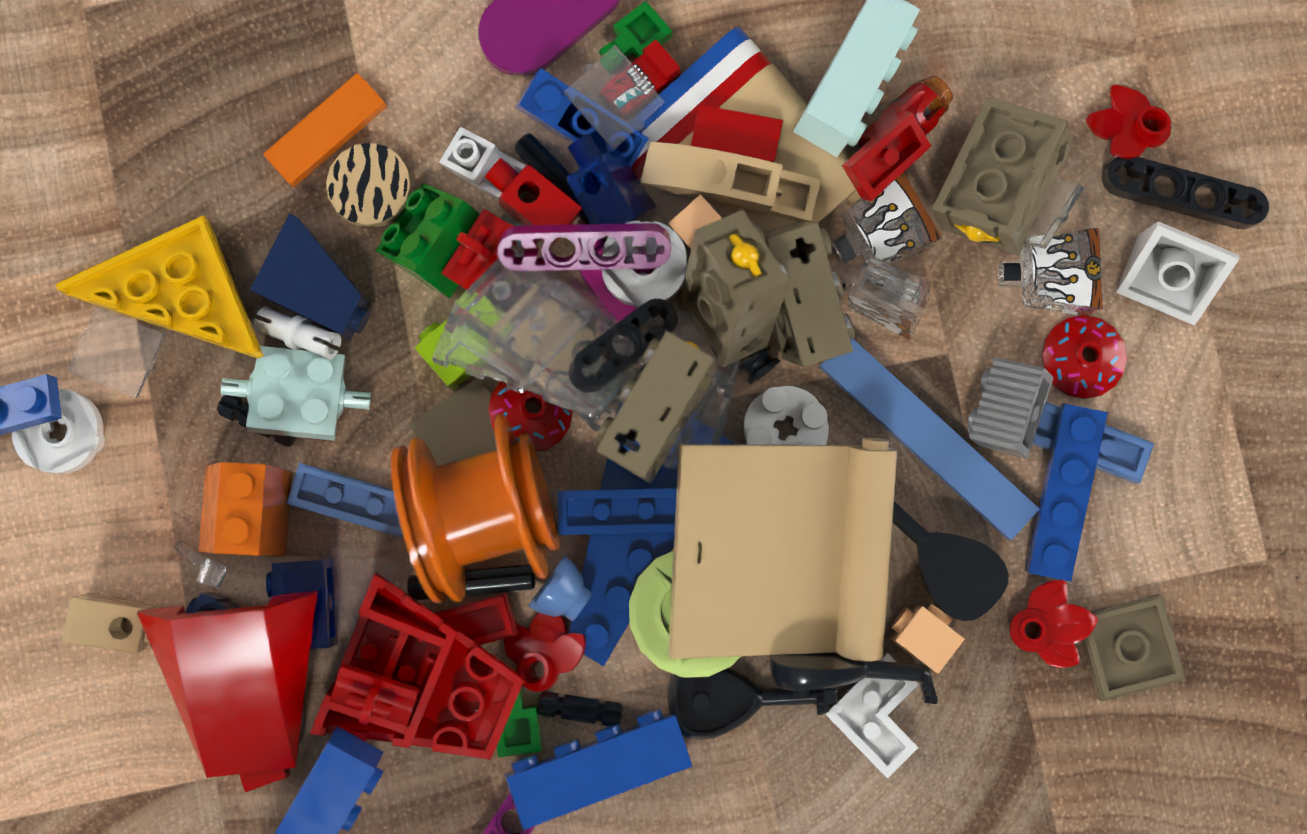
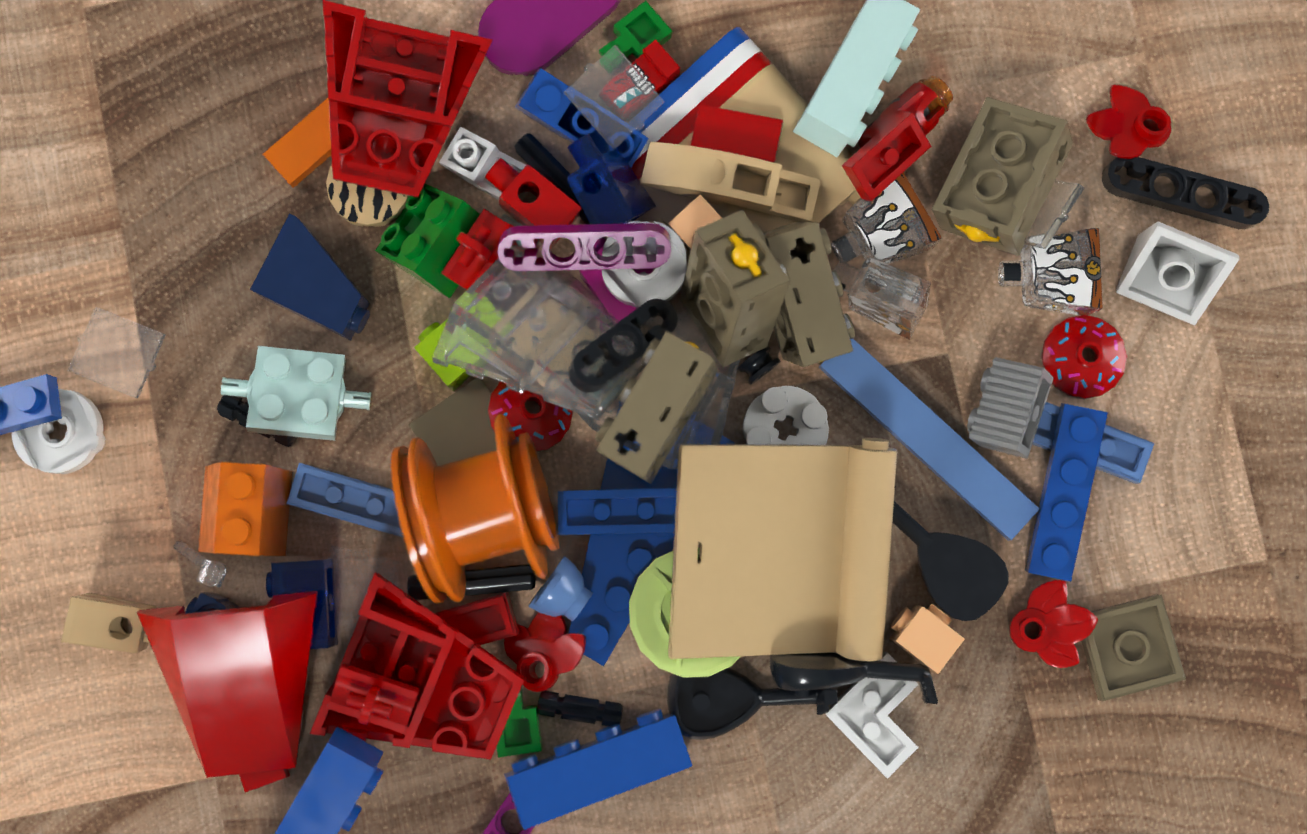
yellow tile [55,215,264,359] -> none
white pin [254,307,341,359] -> none
none -> red wedge [323,0,493,198]

